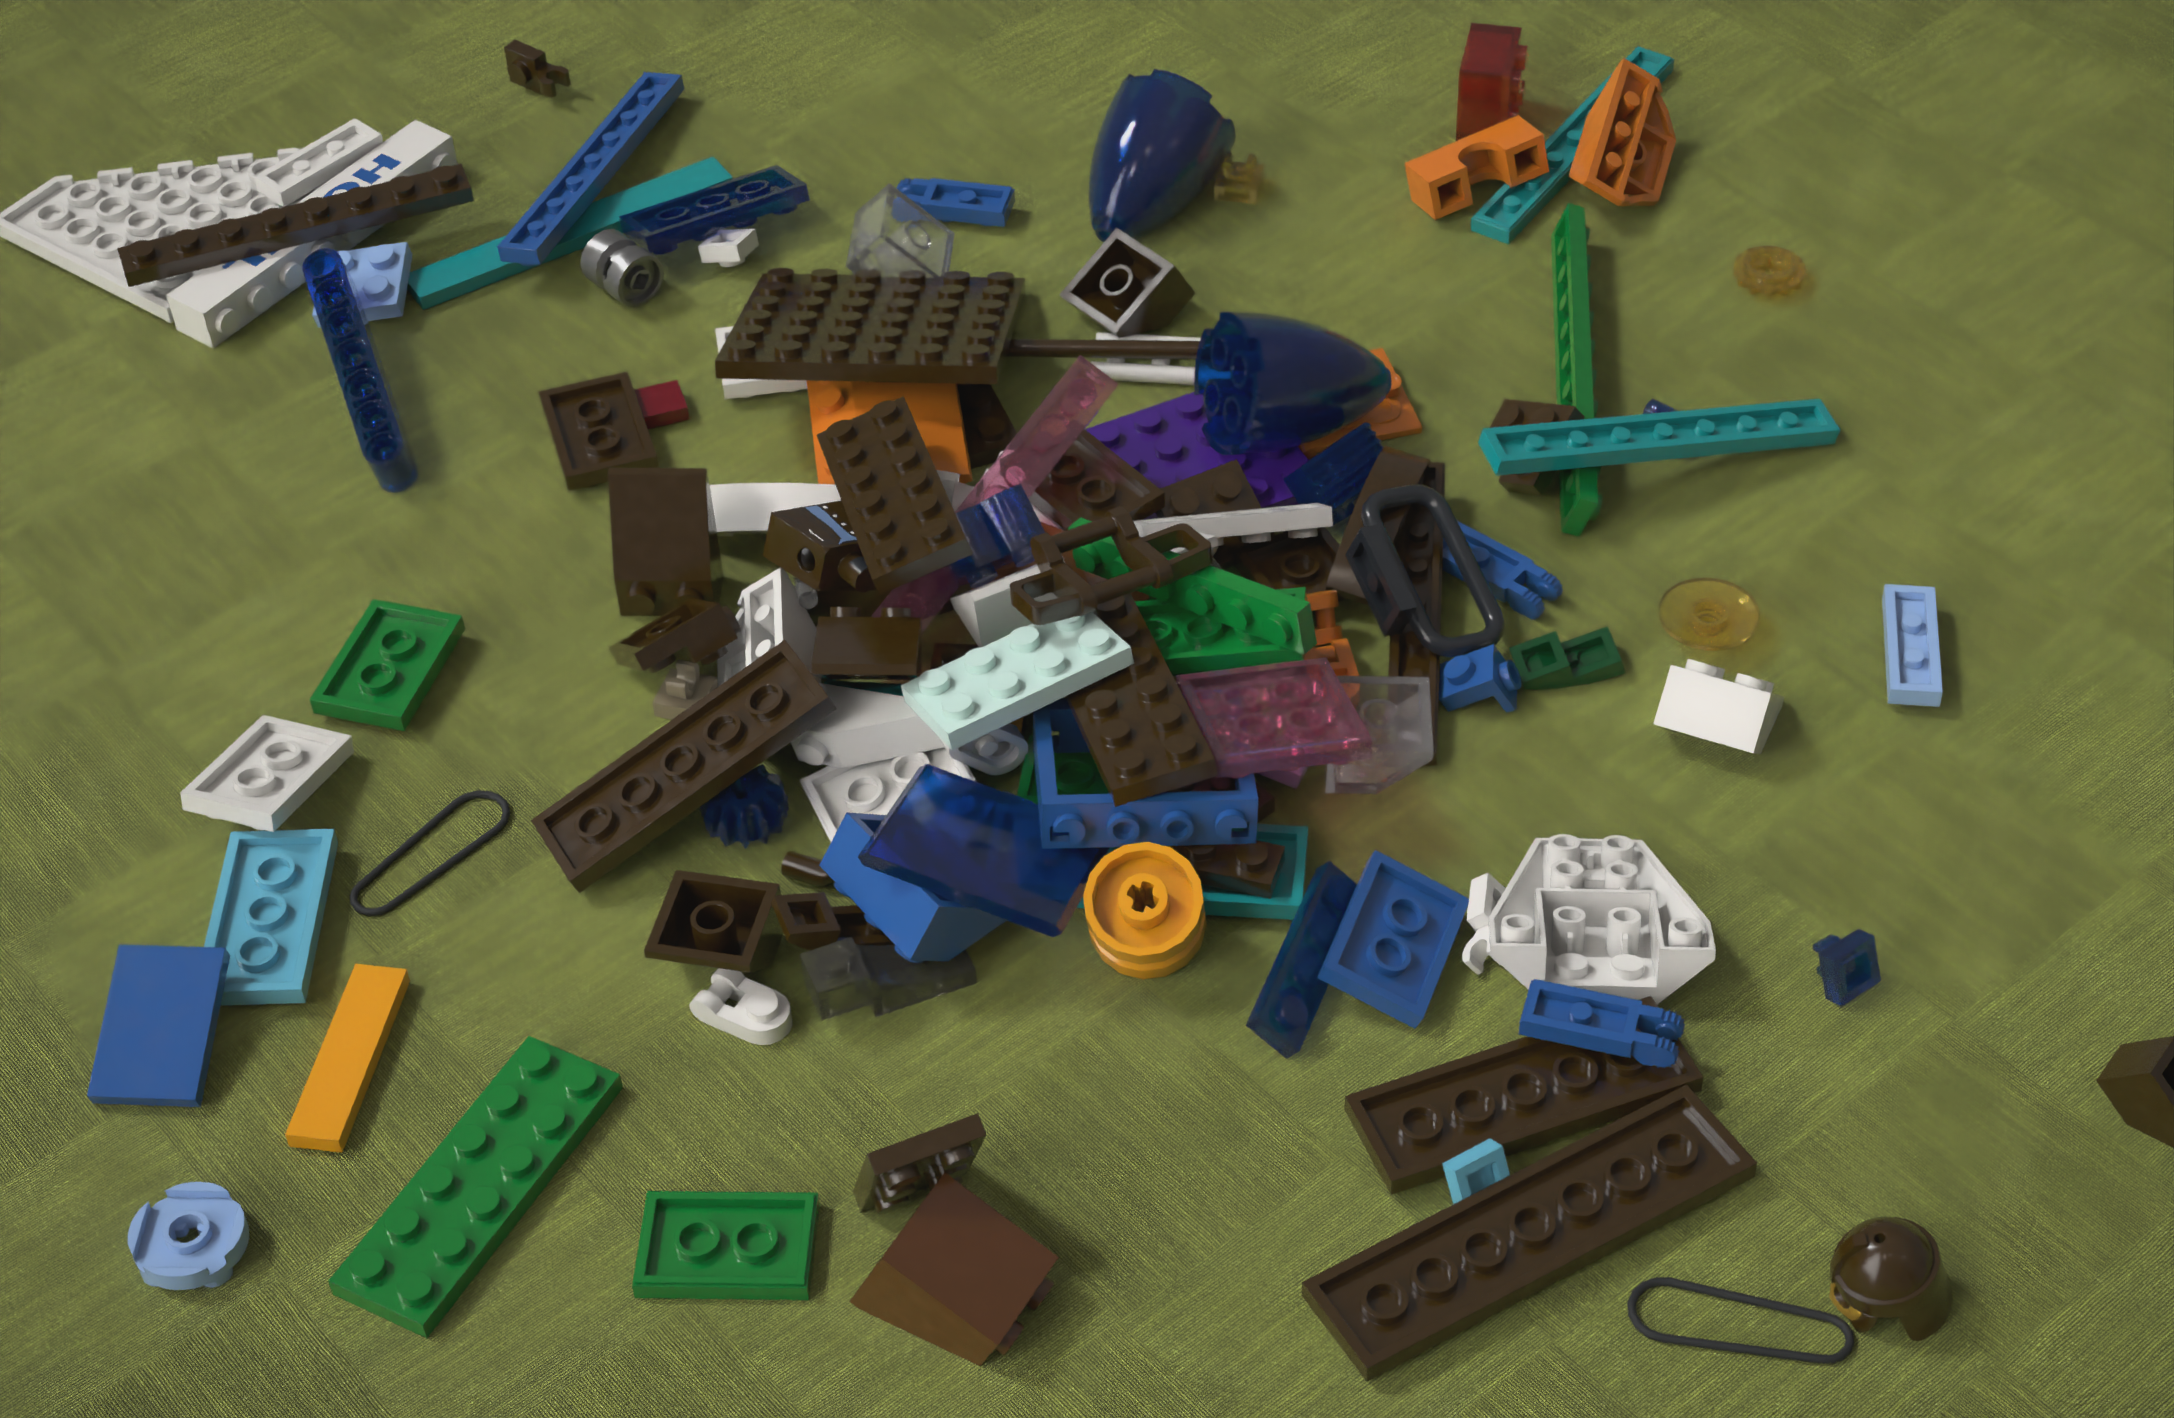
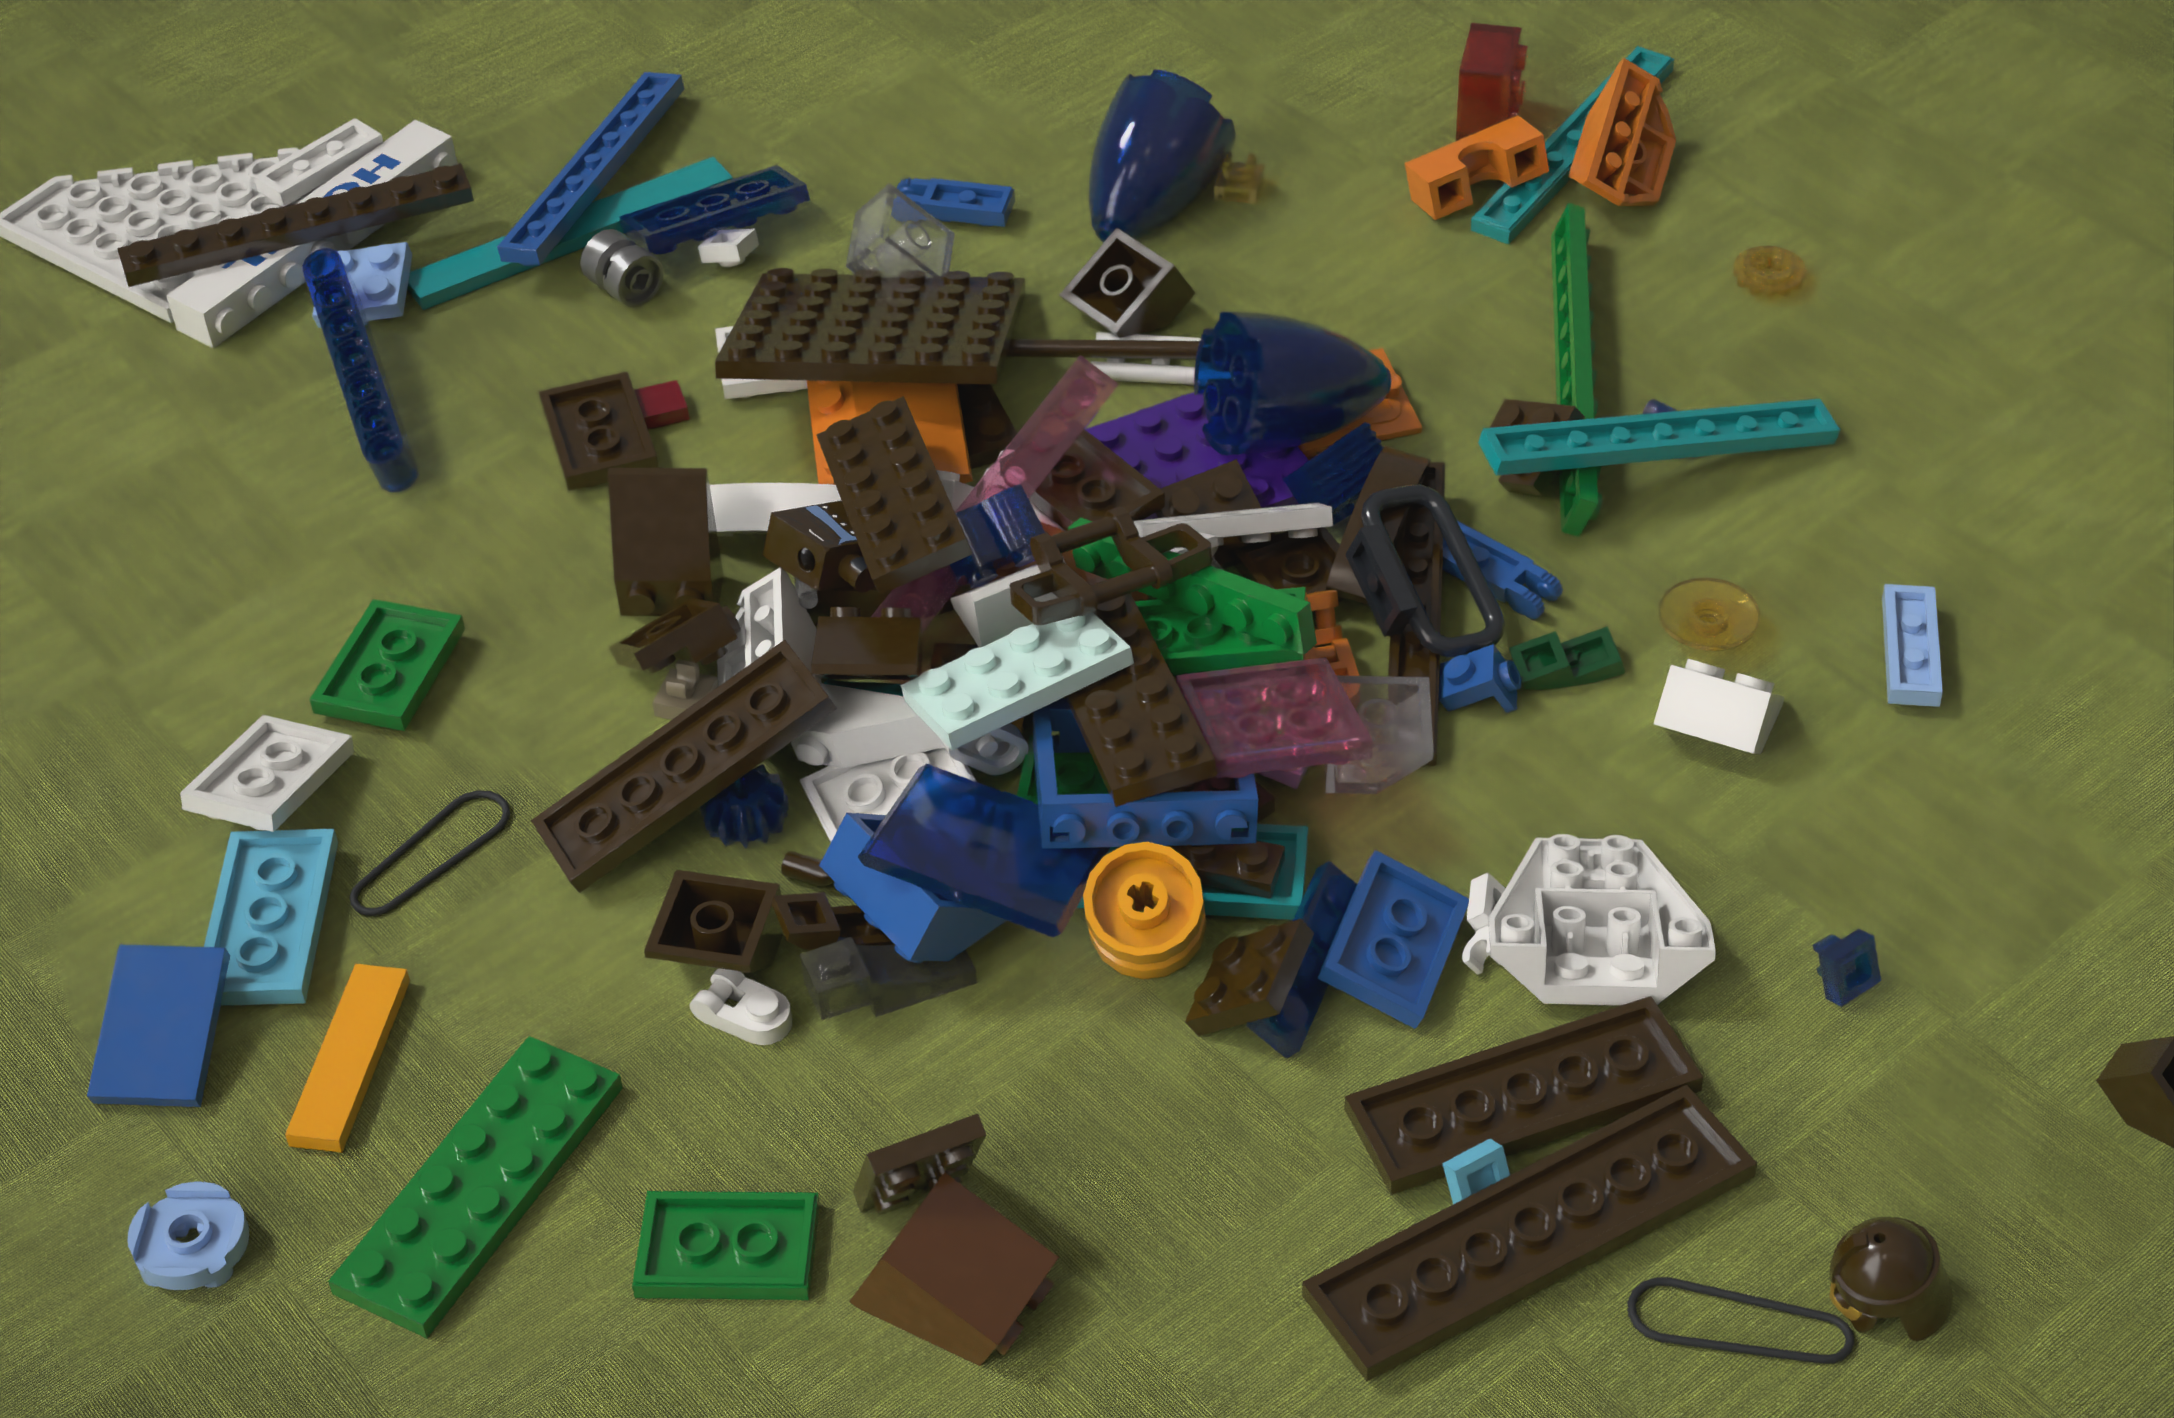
dark brown plate [504,39,571,98] -> none
blue hinge [1519,979,1685,1068] -> none
none -> dark brown plate [1185,918,1314,1036]

